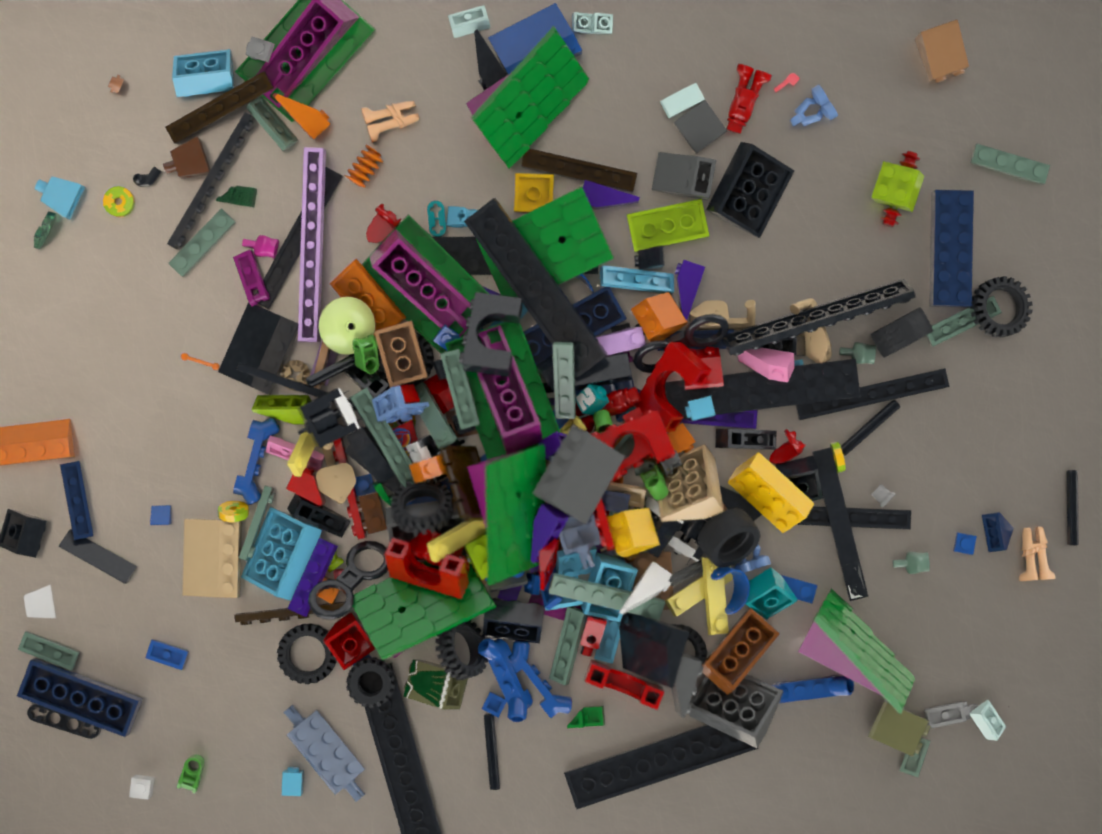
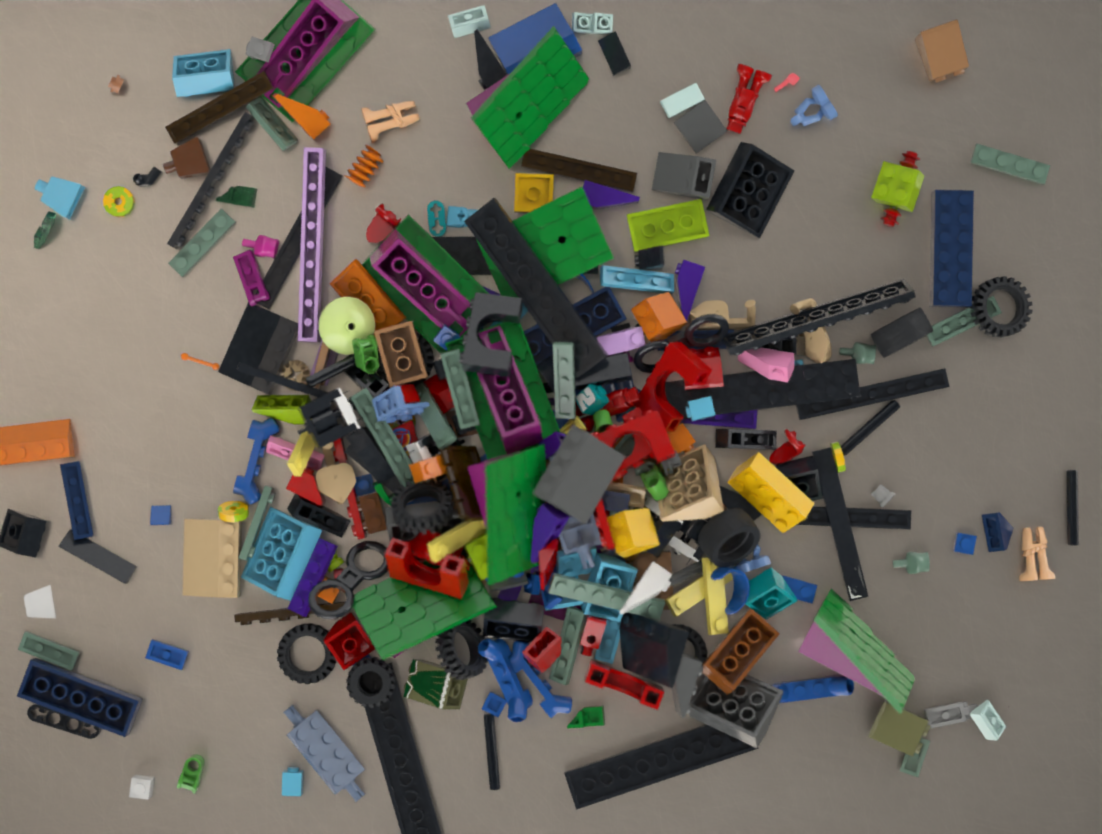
none -> red torso [522,627,561,673]
none -> black slope [598,31,631,76]

